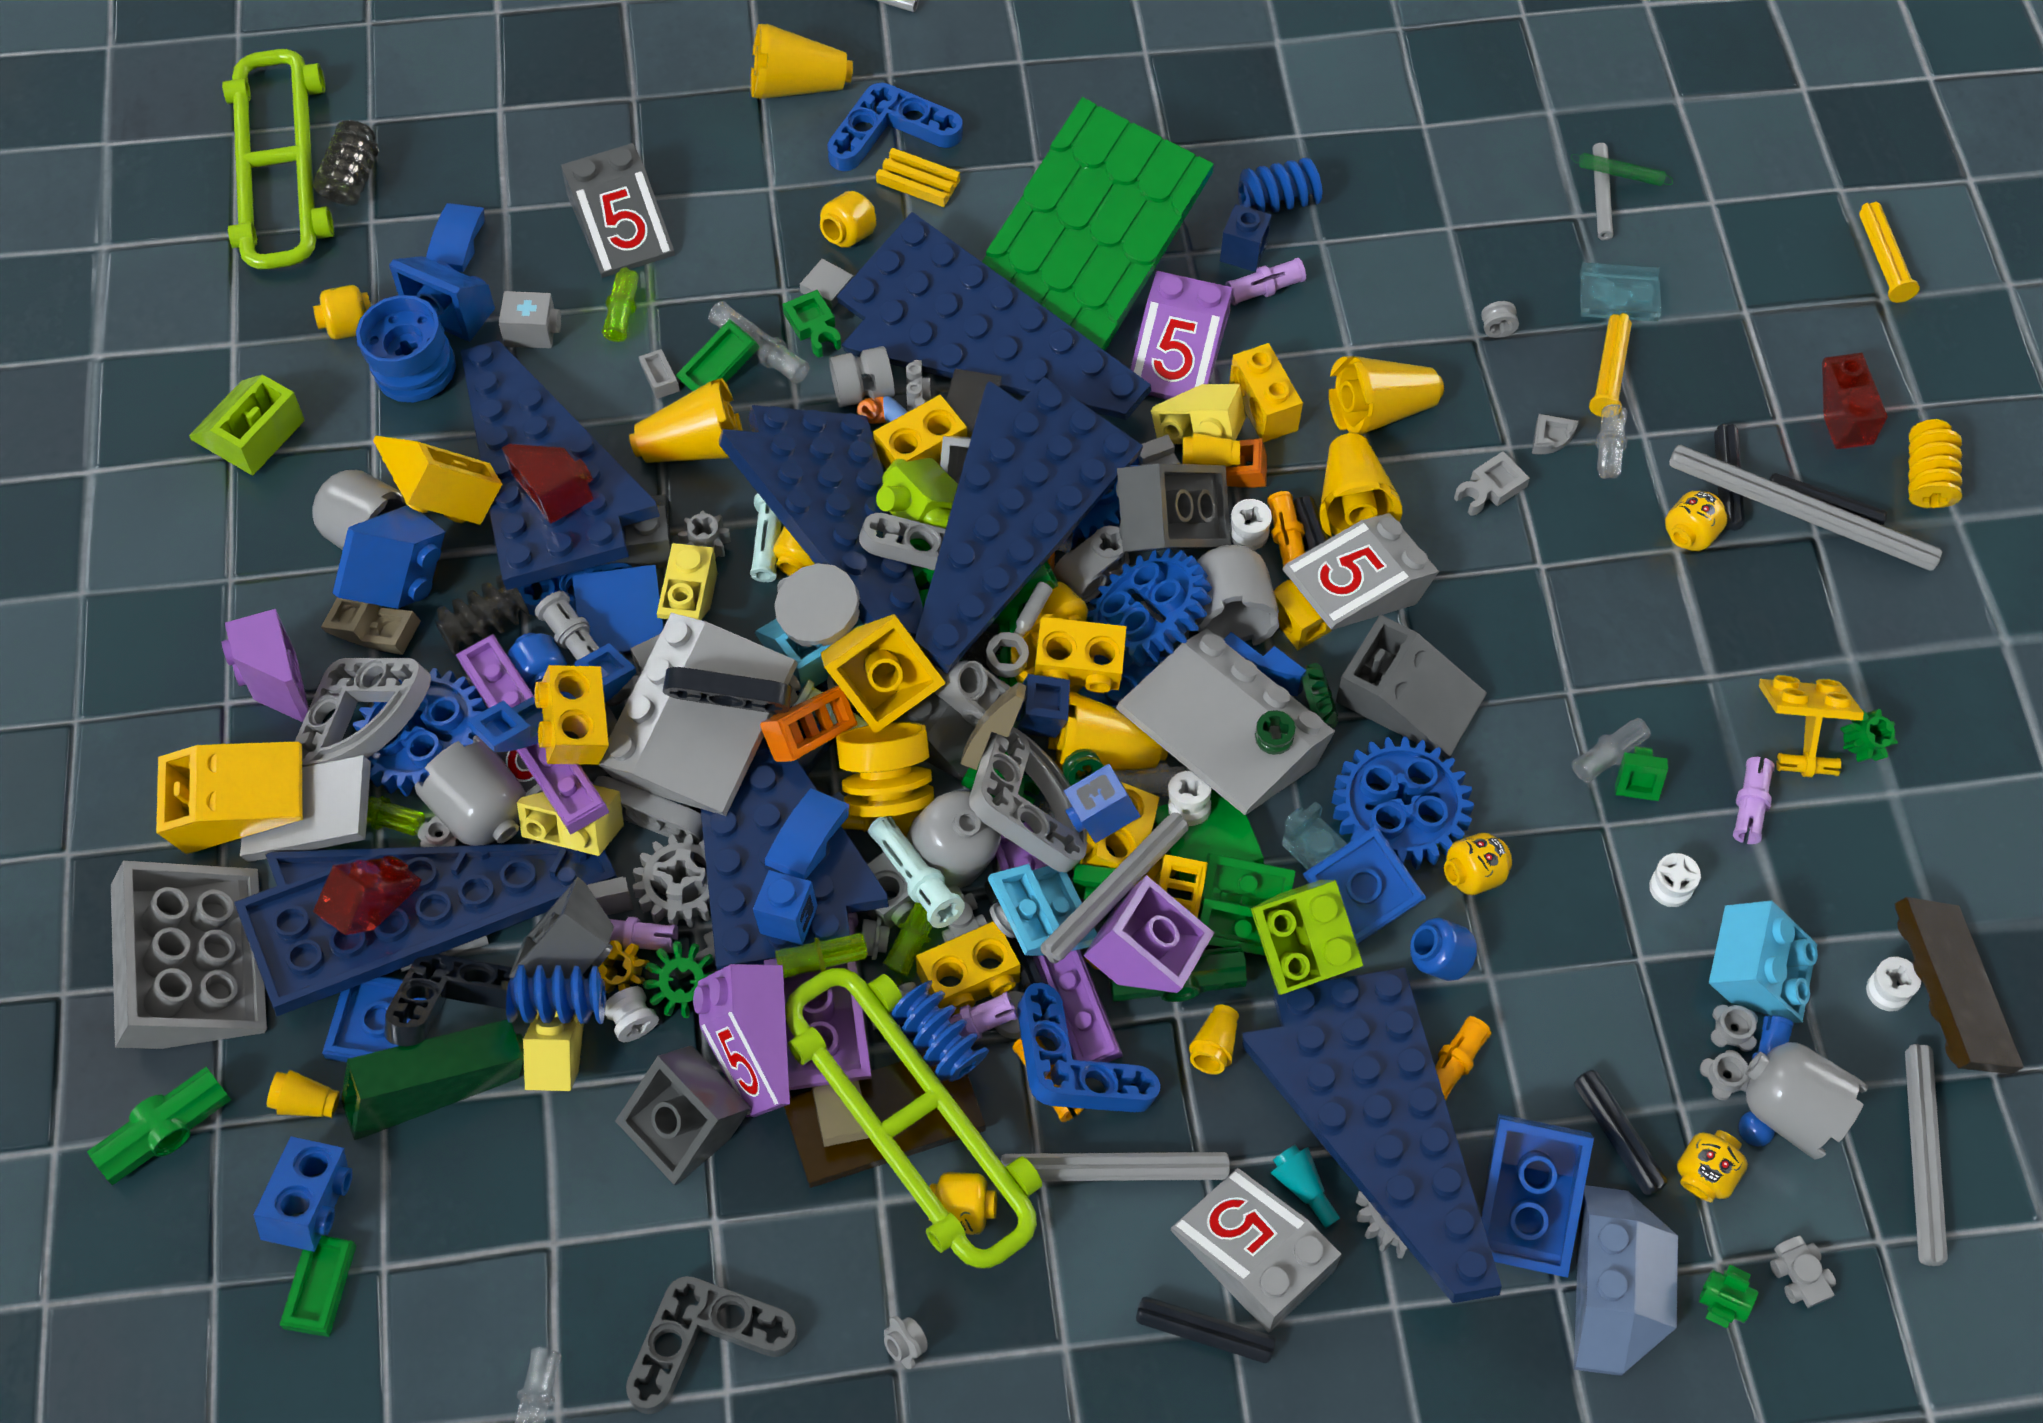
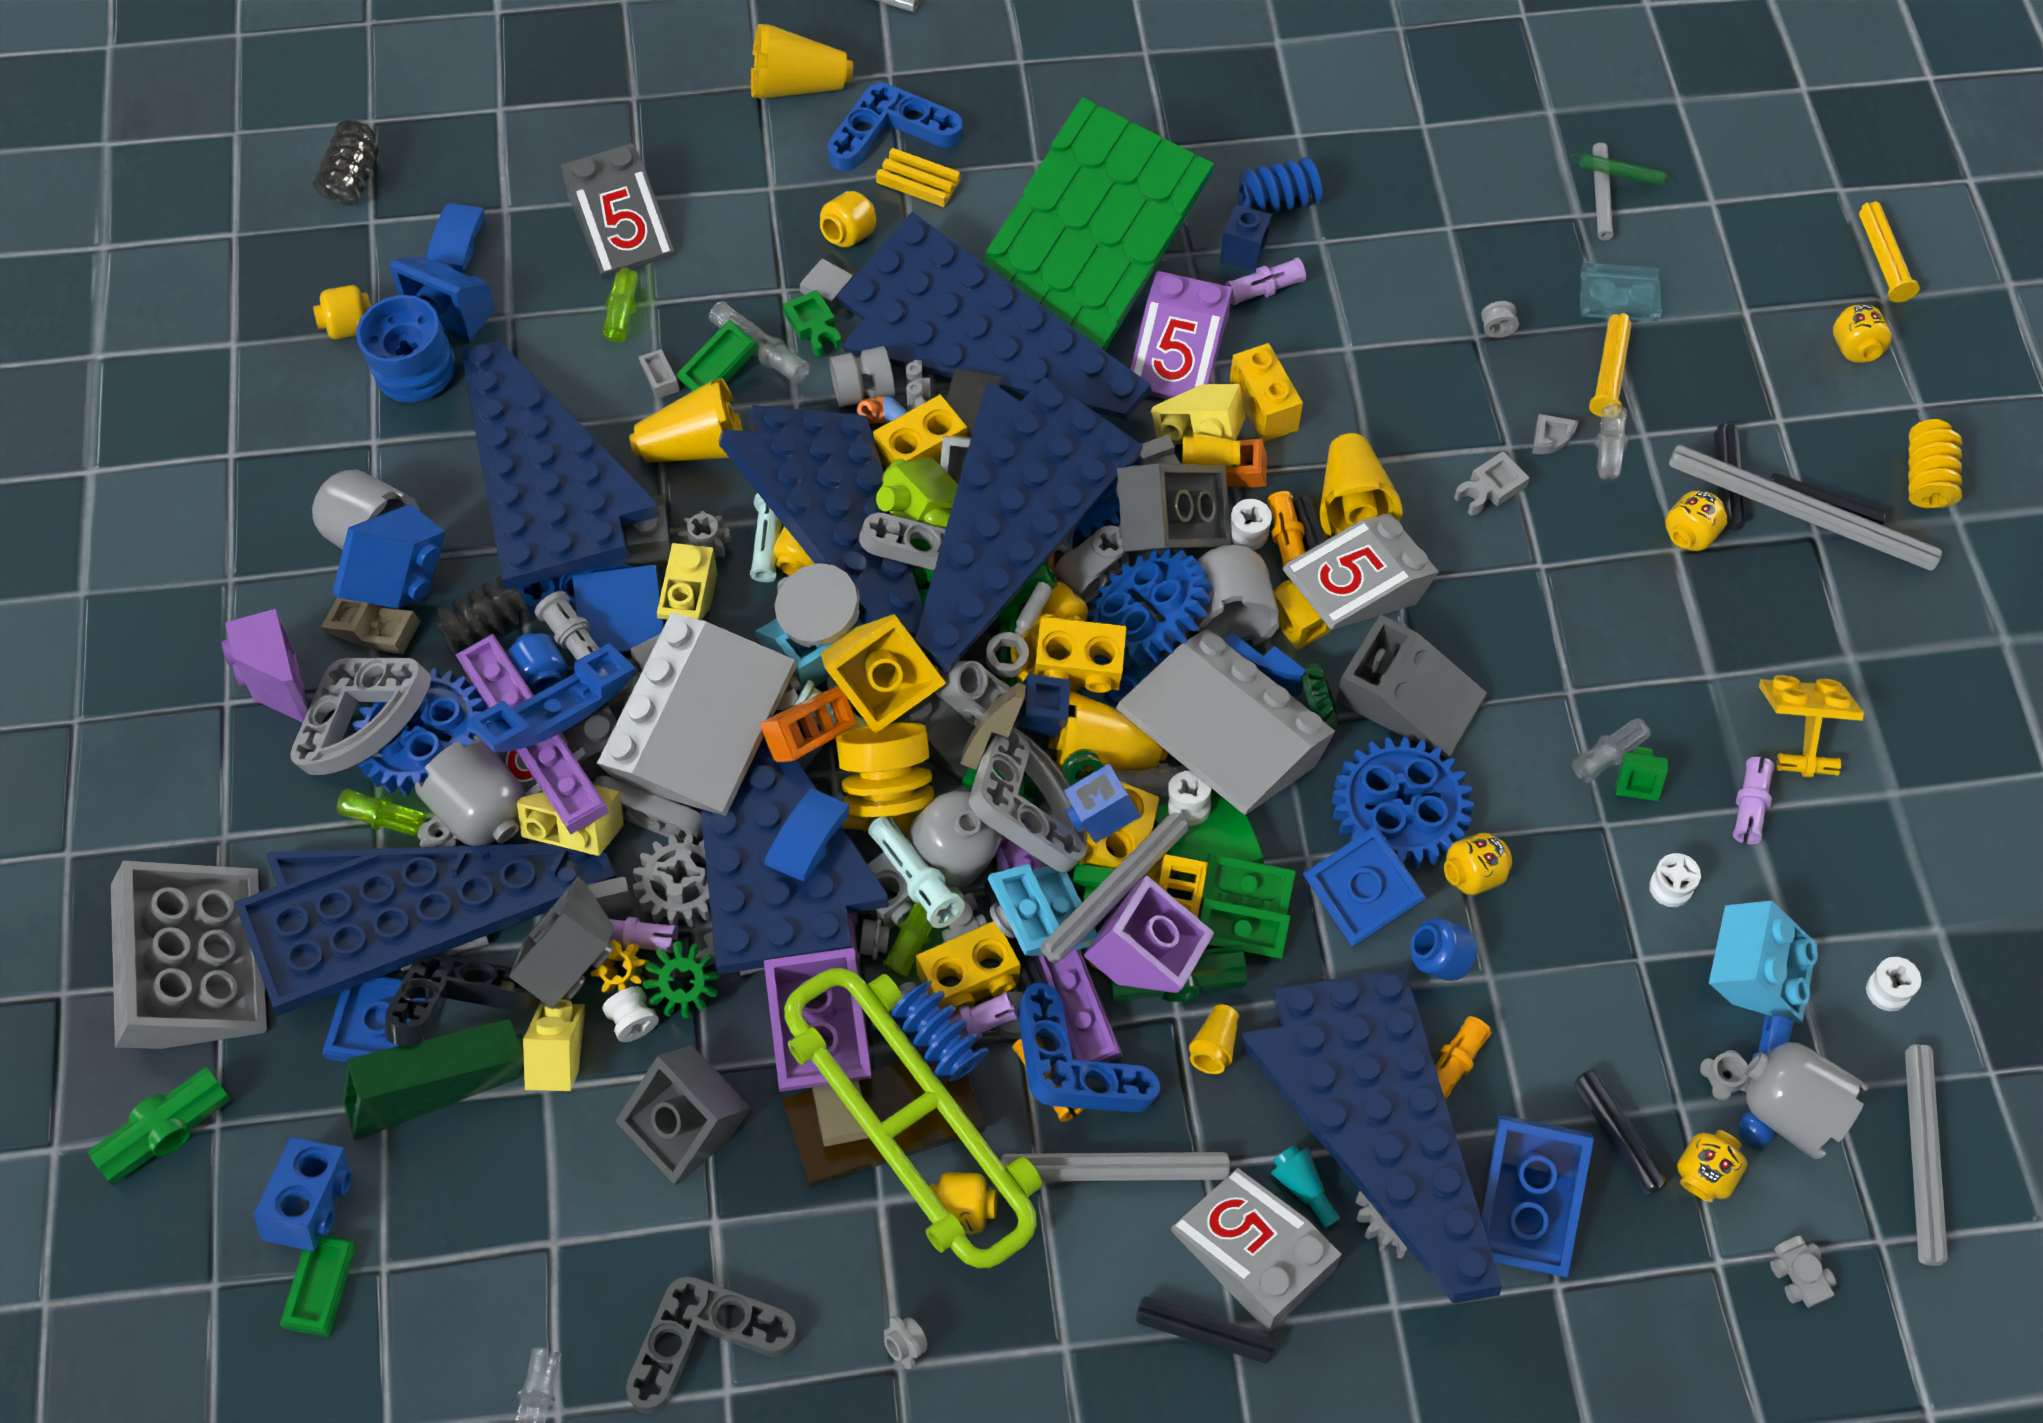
yellow slope [156,742,303,854] -> none
lime slope [189,374,305,476] -> none
lime bar [222,49,335,269] -> none
light grey tile [240,755,371,862] -> none
yellow cone [267,1070,340,1118] -> none
clear red slope [313,856,422,935] -> none
yellow slope [373,436,502,525] -> none
light grey brick [499,291,561,348] -> none
clear red slope [502,444,594,524] -> none
blue piece [506,965,606,1024] -> none
yellow brick [534,665,609,765] -> none
black beam [663,667,793,714] -> none
medium lavender slope [693,964,790,1117] -> none
blue brick [753,870,818,945] -> none
clear neon green axle [775,933,868,979] -> none
lime slope [1251,880,1363,995] -> none
dark green bush [1255,710,1296,755] -> none
clear light blue bracket [1282,801,1347,870] -> none
yellow cone [1329,356,1444,435] -> none
sand blue wedge [1574,1185,1678,1376] -> none
green gear [1698,1264,1758,1328] -> none
light grey plate [1711,1005,1758,1052] -> none
clear red slope [1822,352,1888,449] -> none
green gear [1840,709,1898,762] -> none
dark brown tile [1895,897,2024,1074] -> none
none -> yellow head [1833,305,1892,363]

